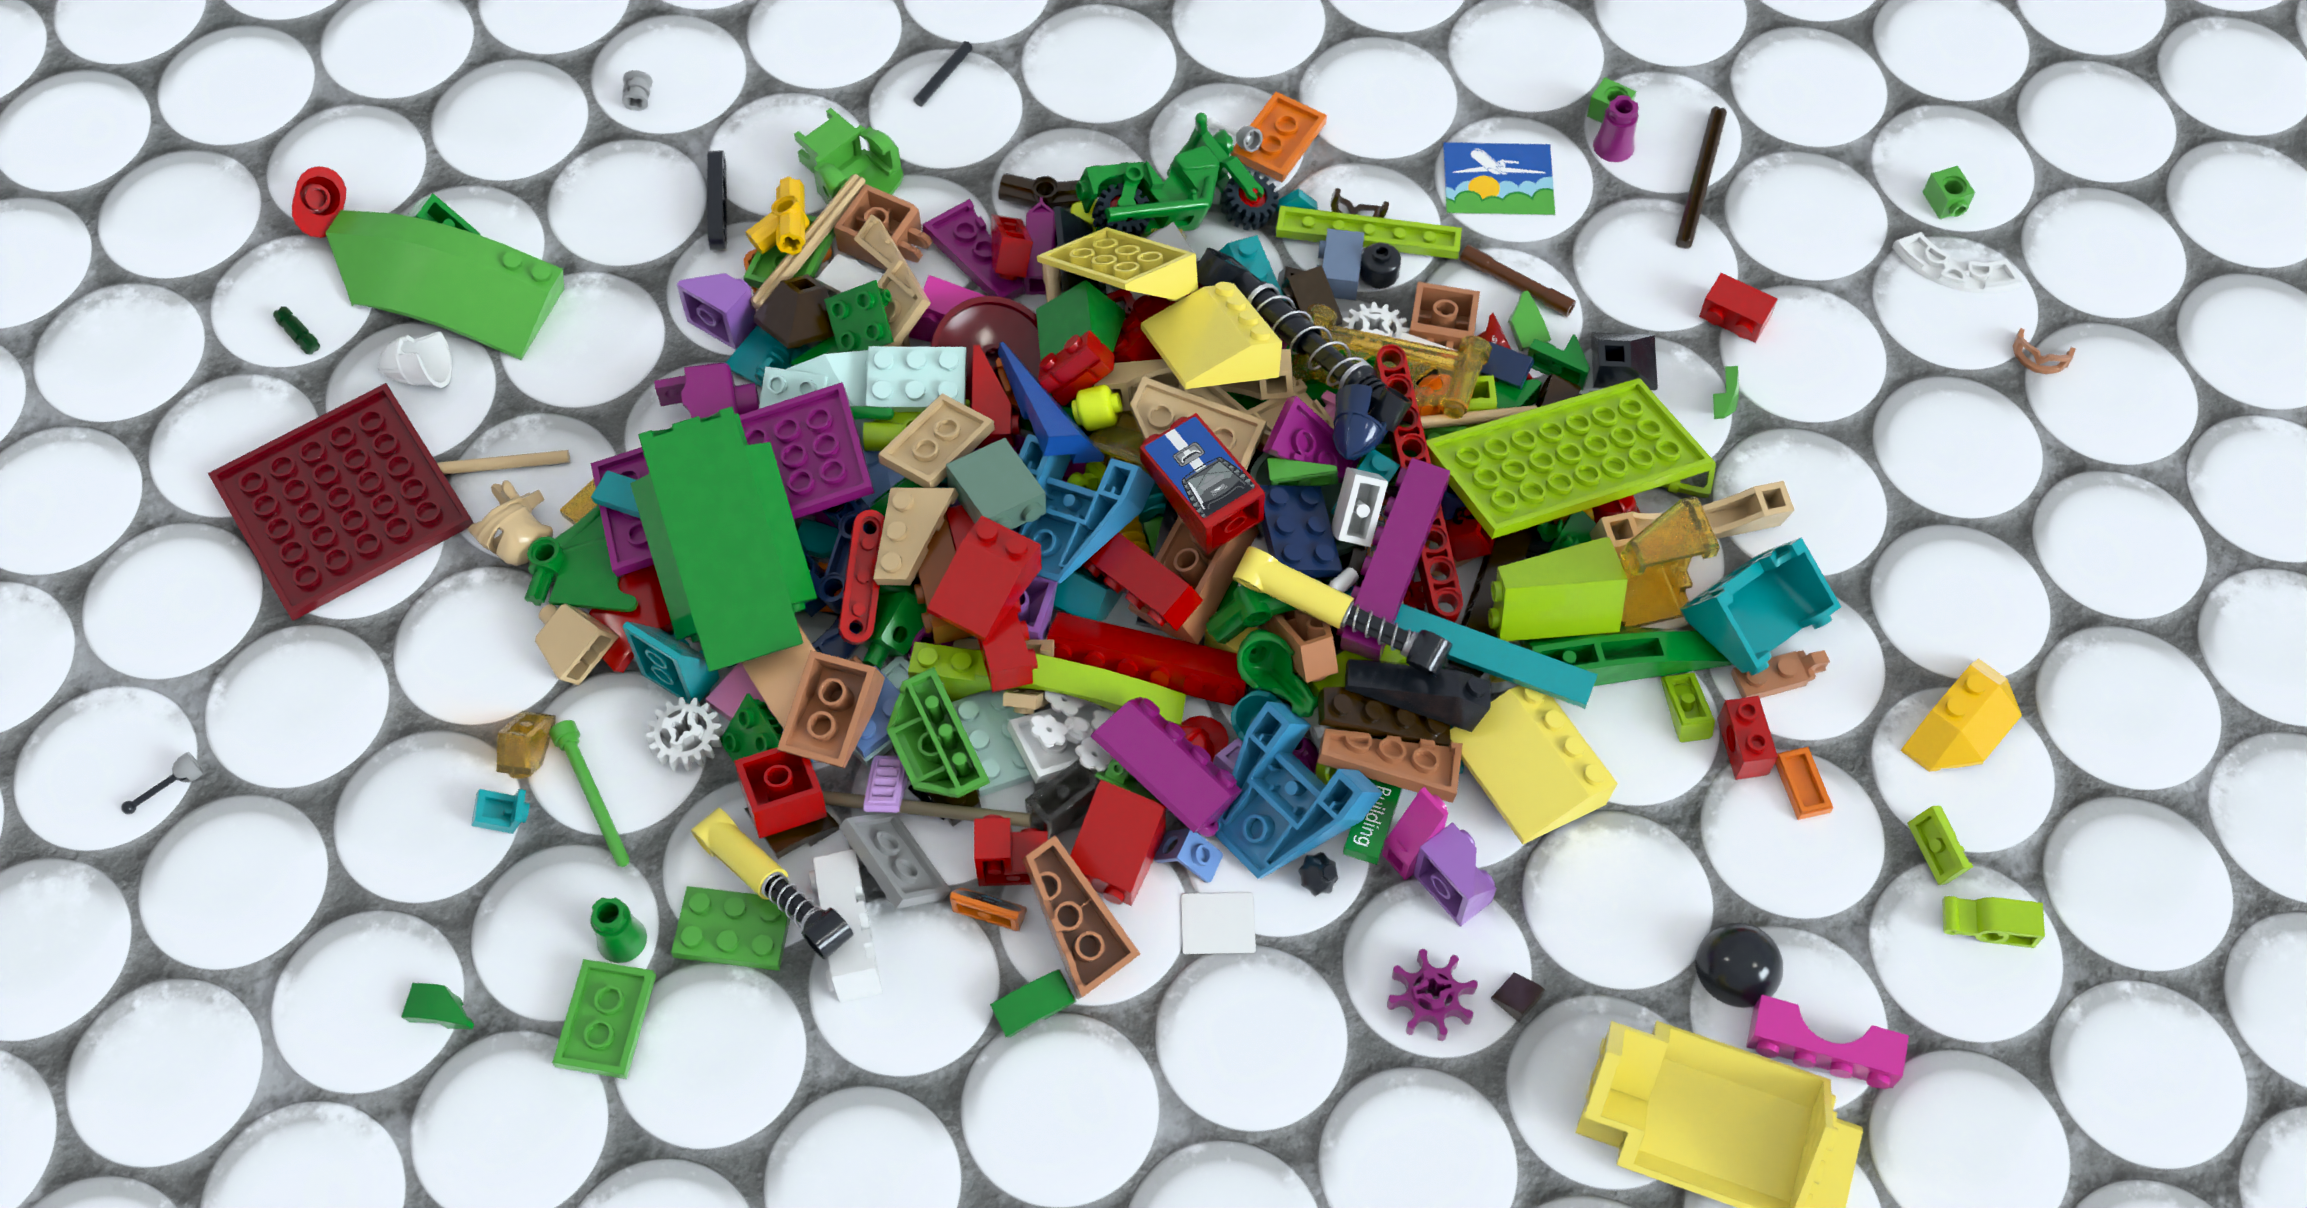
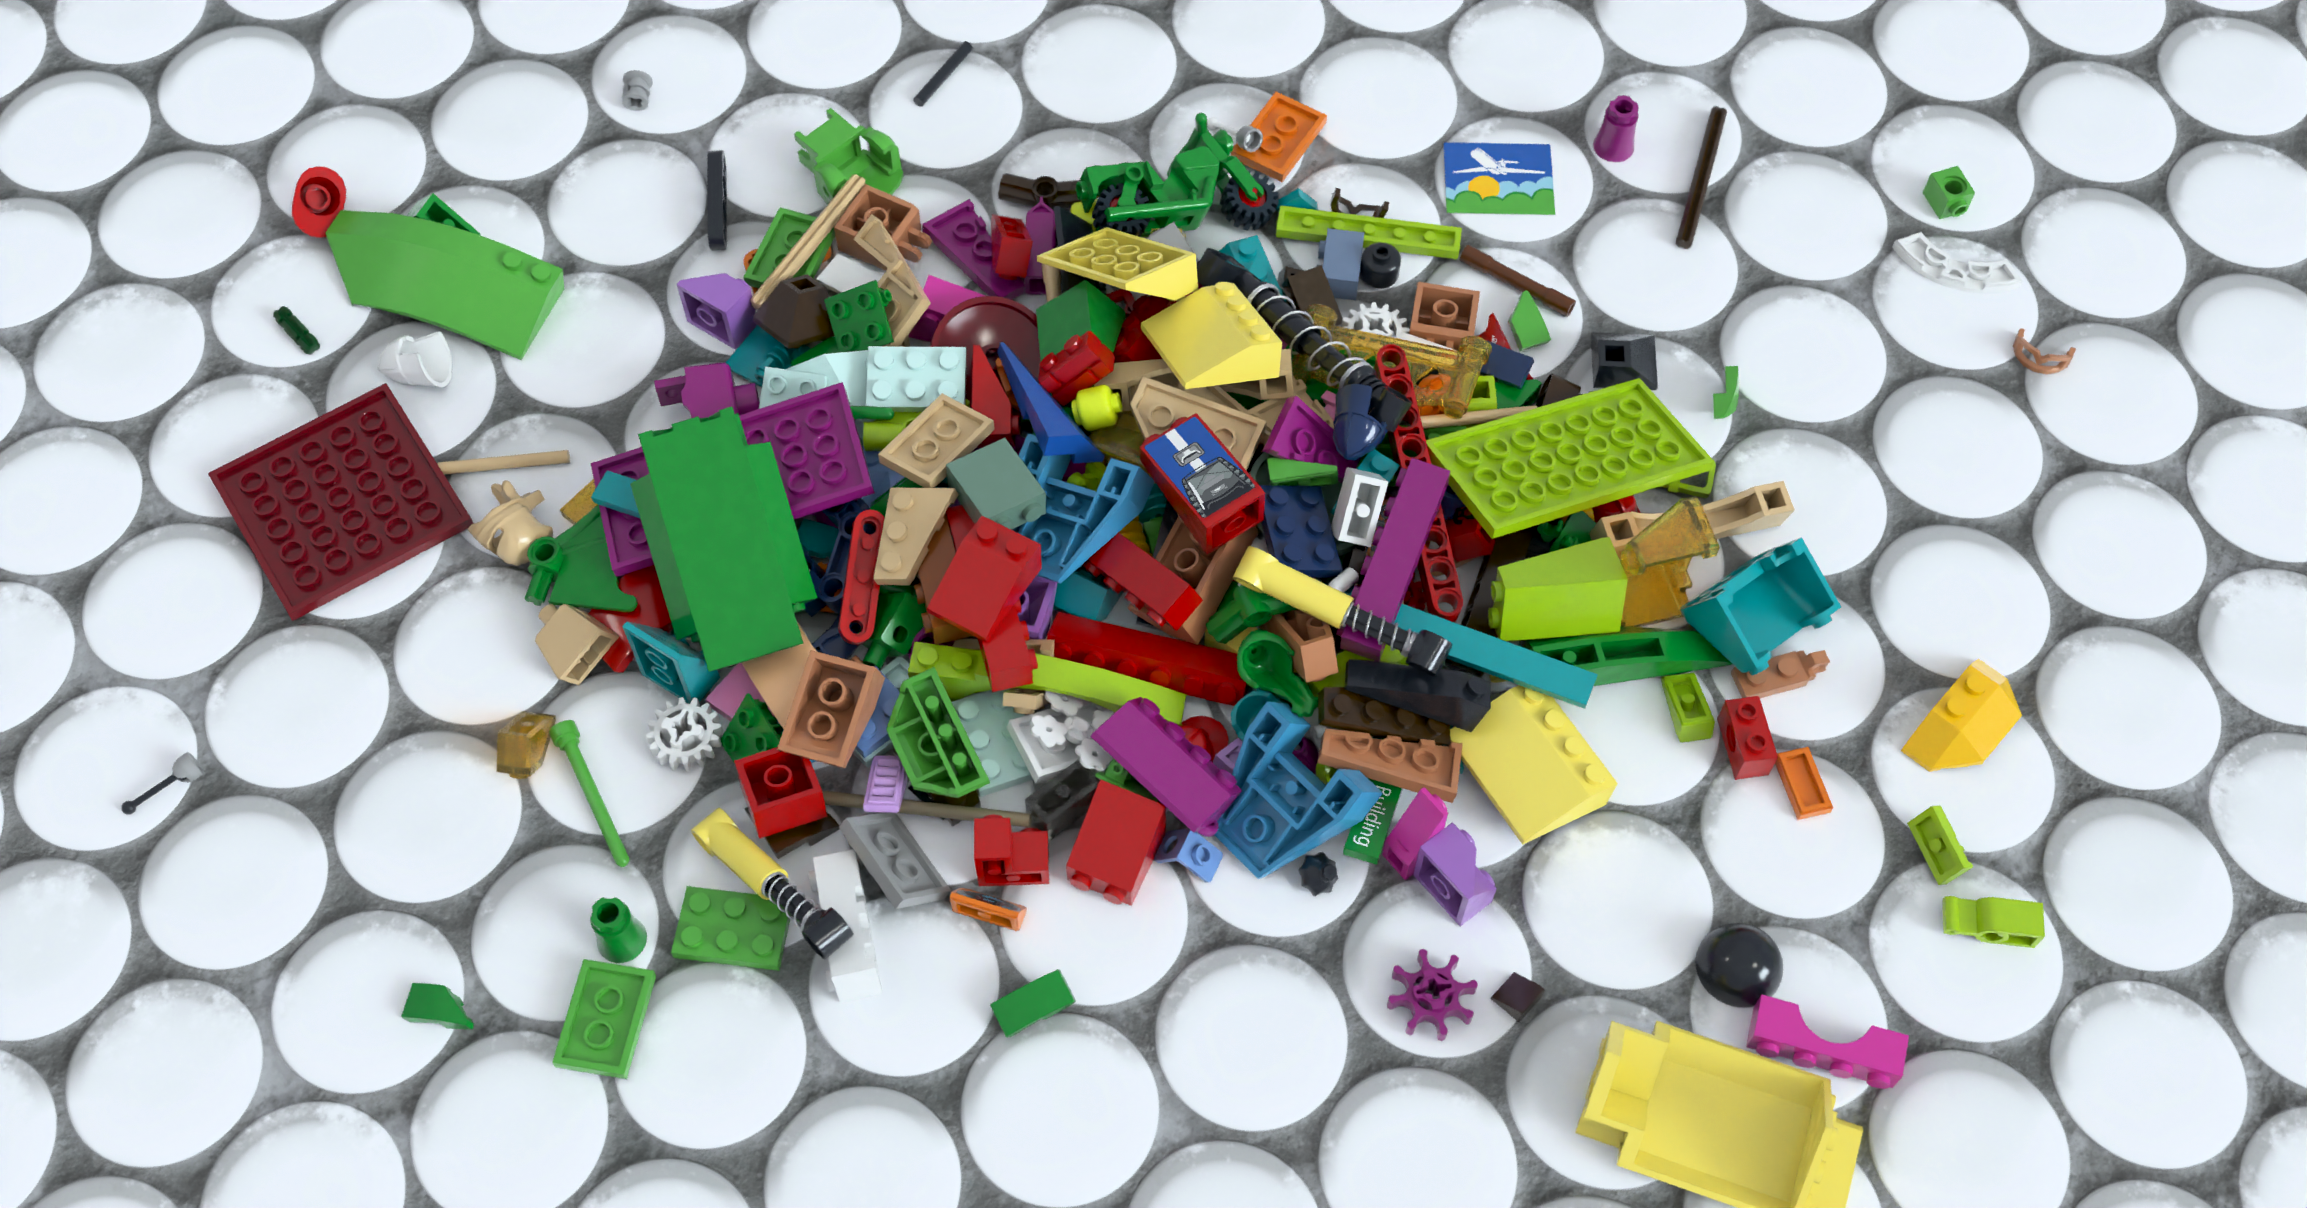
teal bracket [471,789,530,834] -> none
yellow piece [746,176,810,255] -> none
nougat wedge [1022,835,1141,999] -> none
white sticker [1181,893,1256,954] -> none
green slope [1527,334,1590,391] -> none
bright green brick [1587,77,1637,123] -> none
red brick [1699,273,1778,343] -> none

